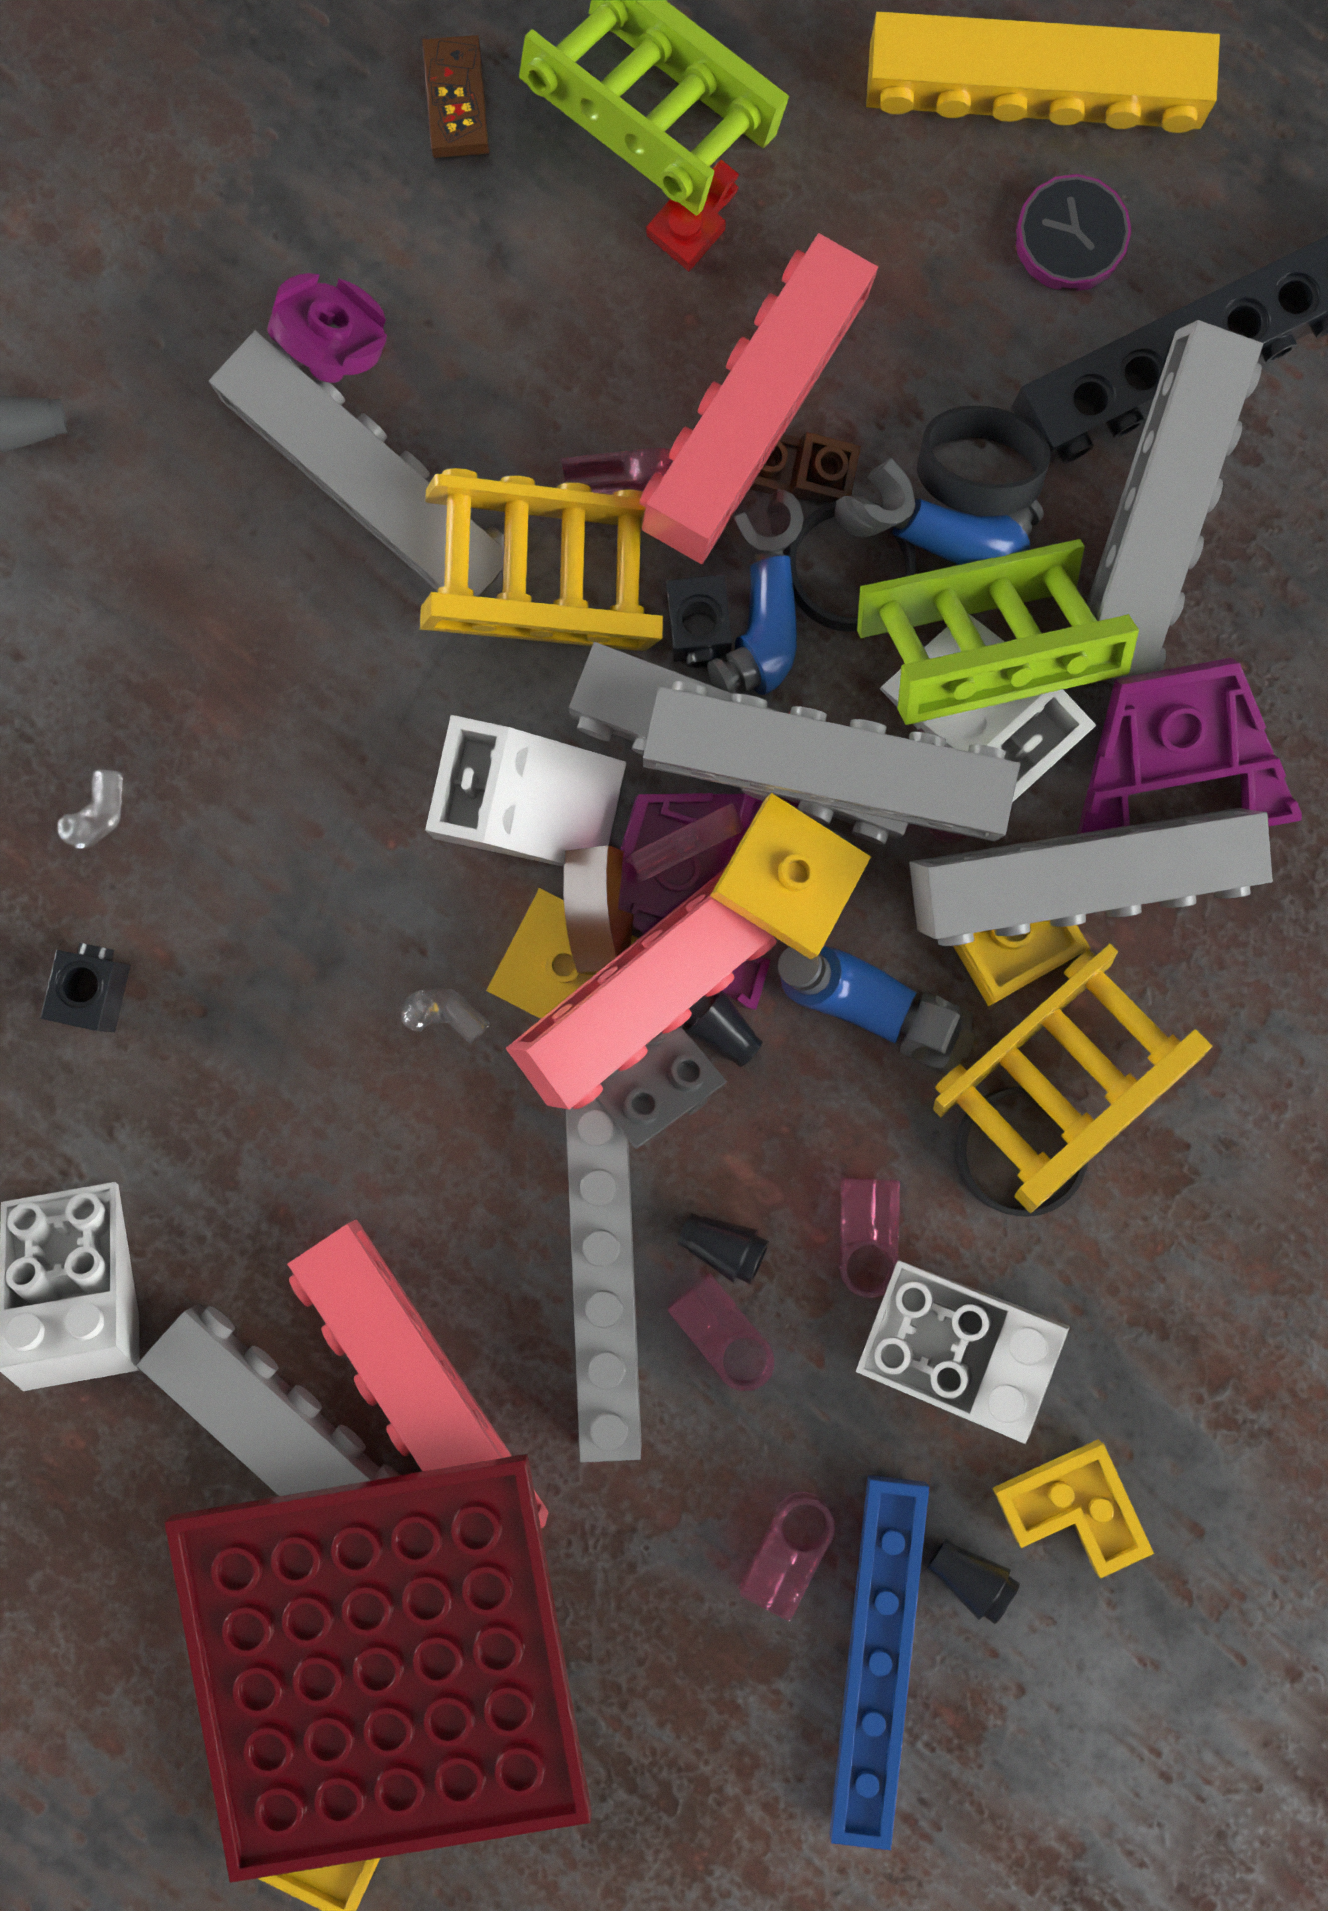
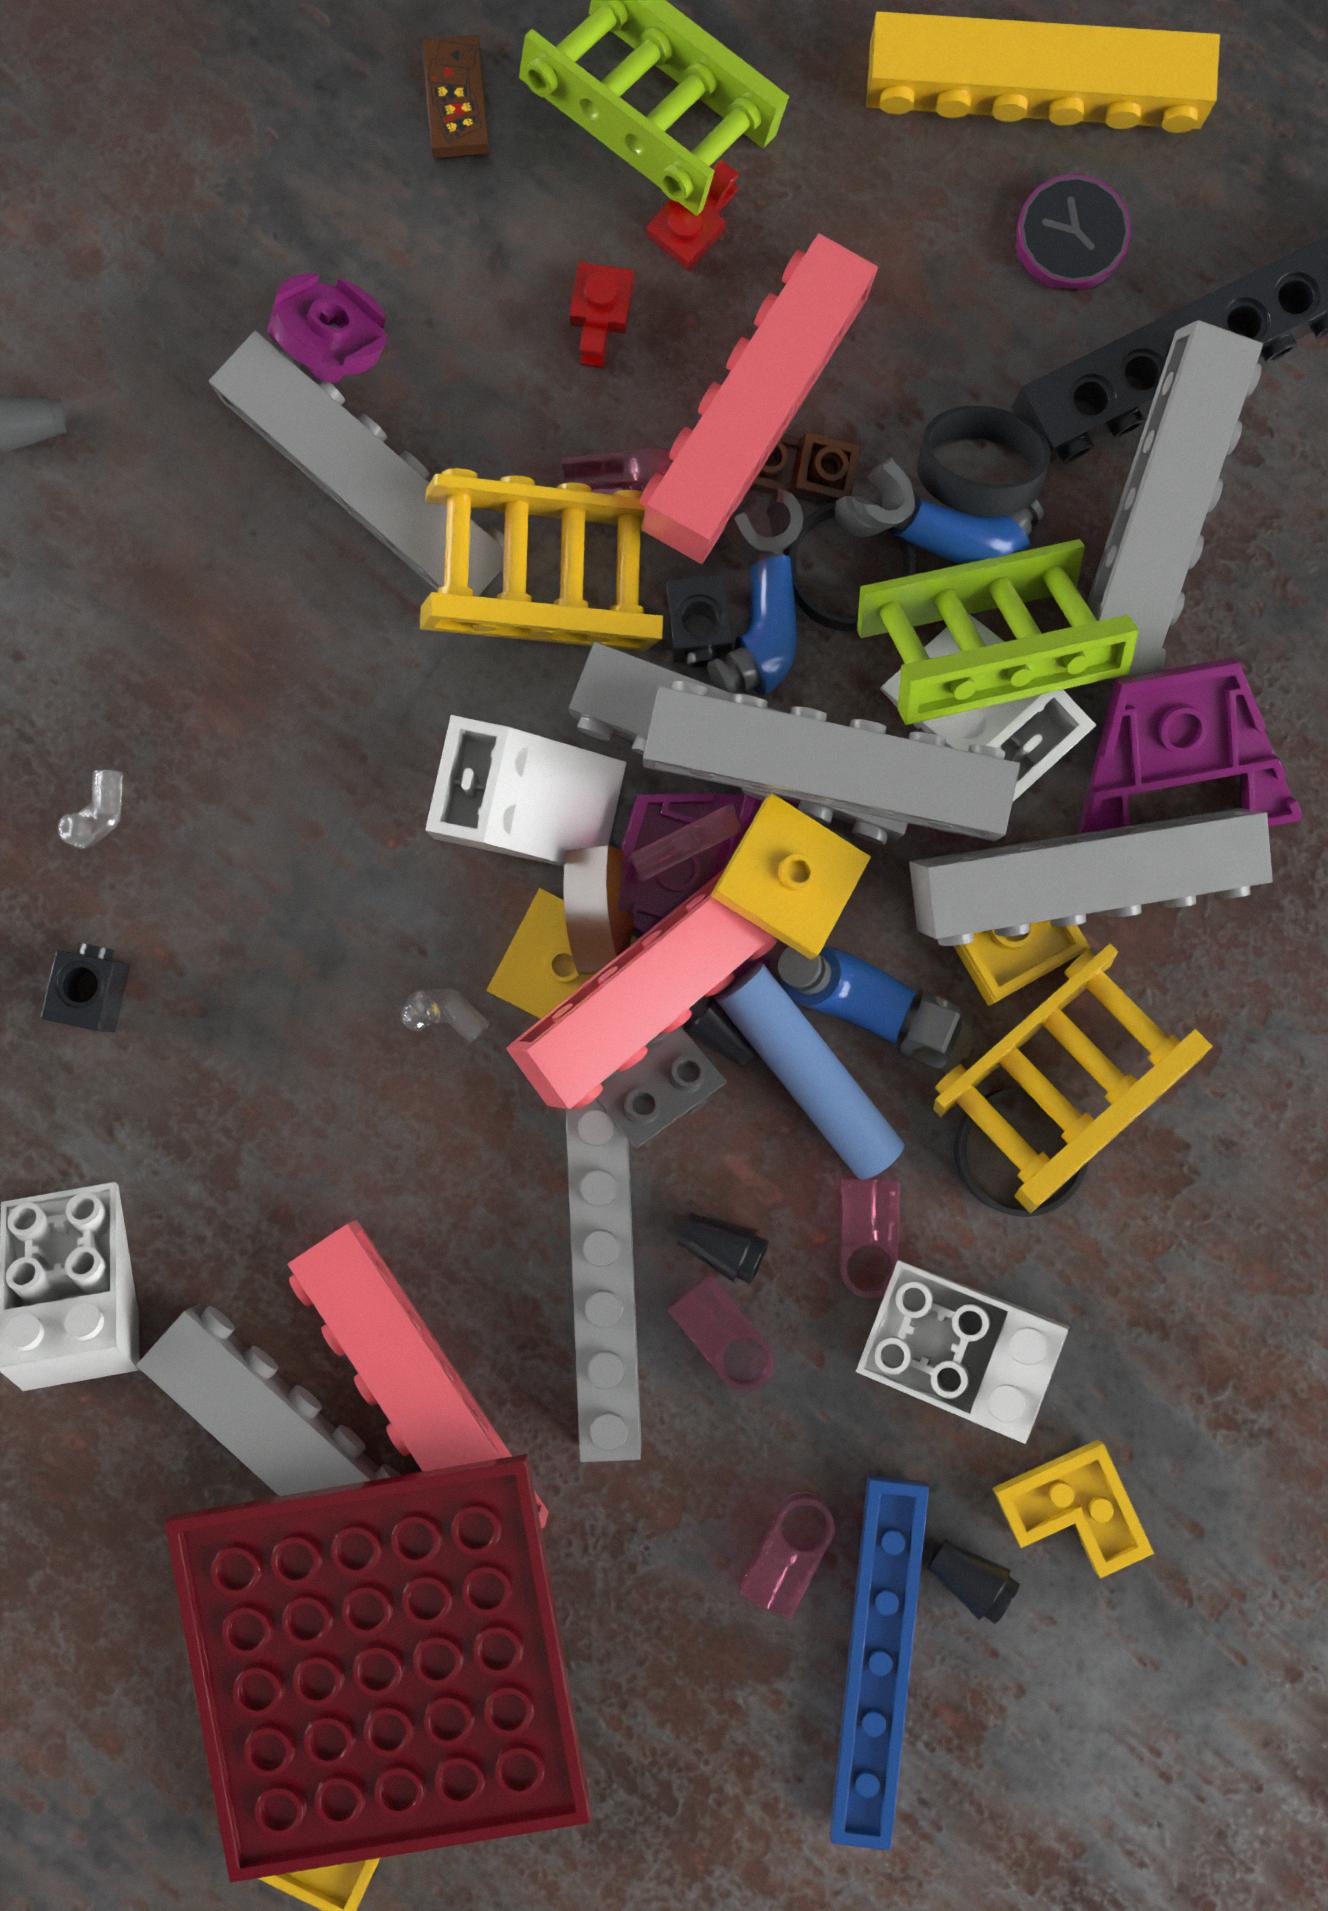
none -> red plate [569,262,635,369]
none -> medium blue brick [714,961,905,1180]

